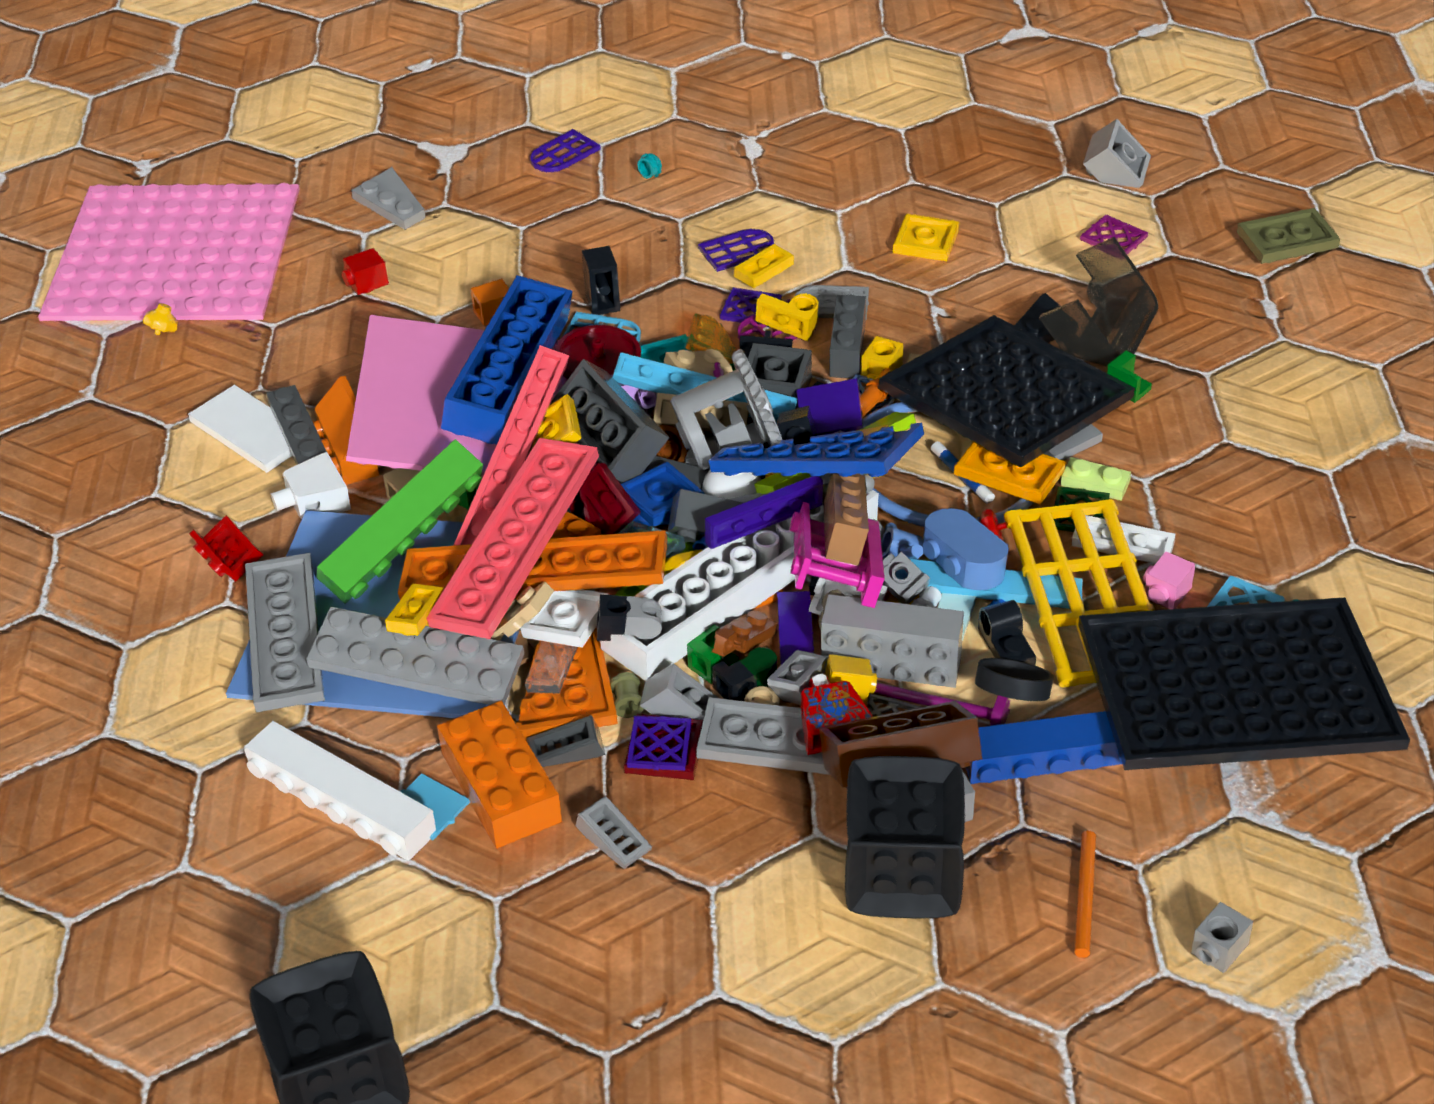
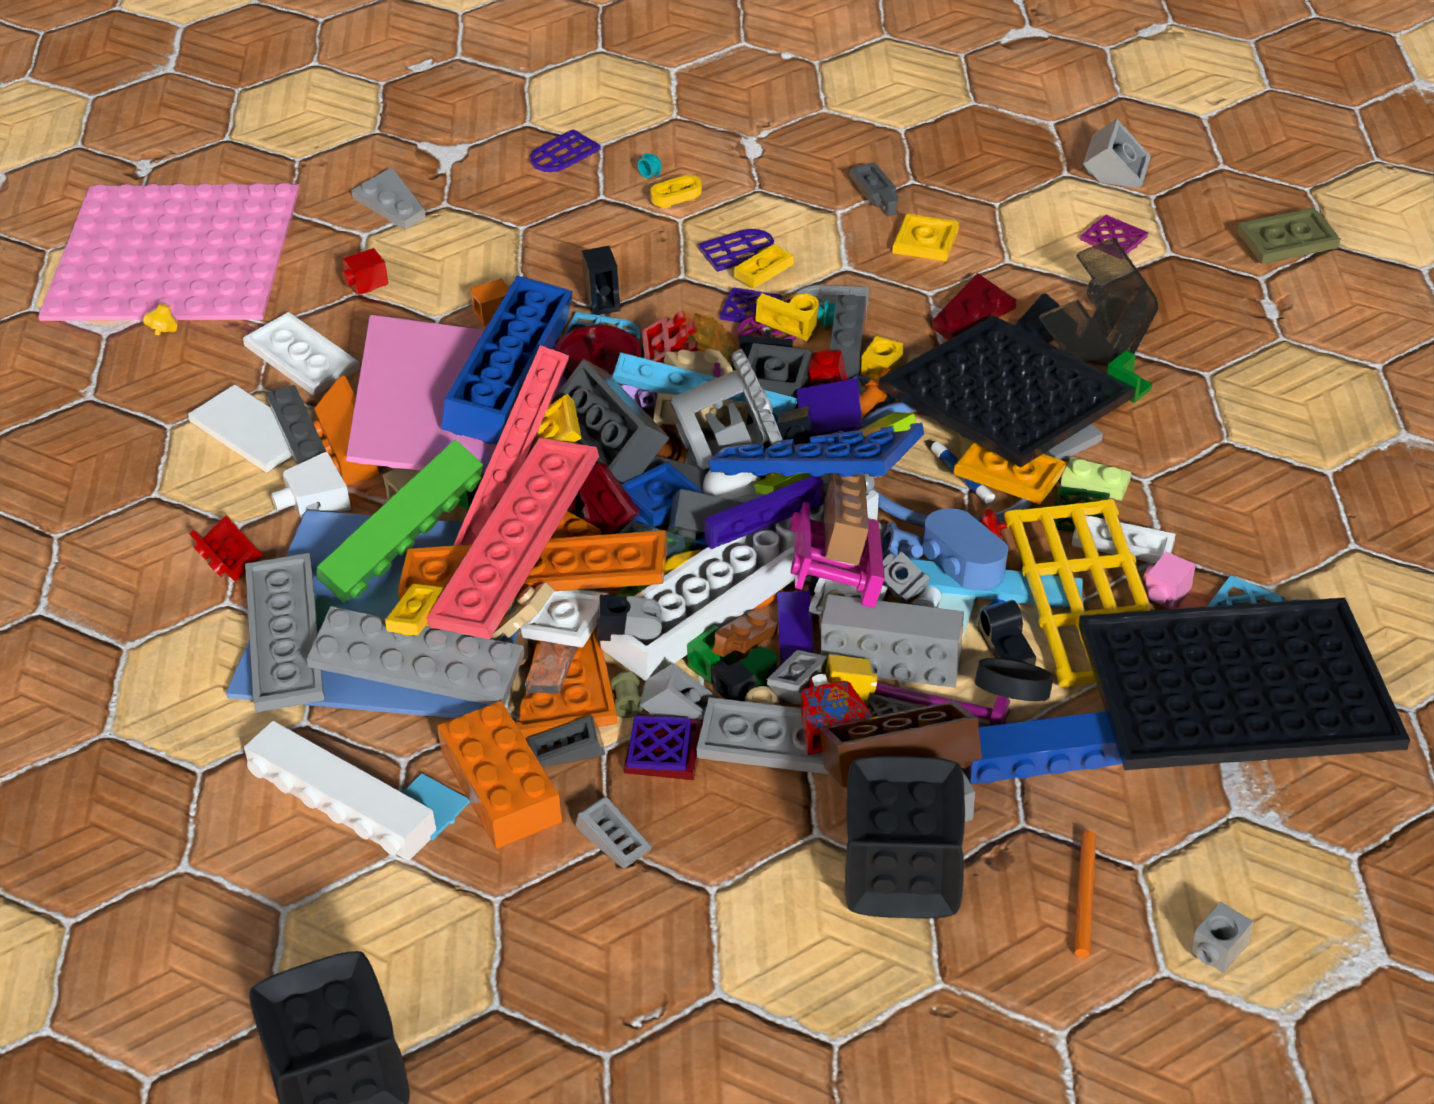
none -> white tile [243,312,361,396]
none -> red plate [642,310,699,363]
none -> yellow plate [650,175,702,208]
none -> red brick [809,350,848,386]
none -> teal plate [818,300,836,328]
none -> dark grey hinge [849,162,898,216]
none -> dark red wing [932,273,1016,340]

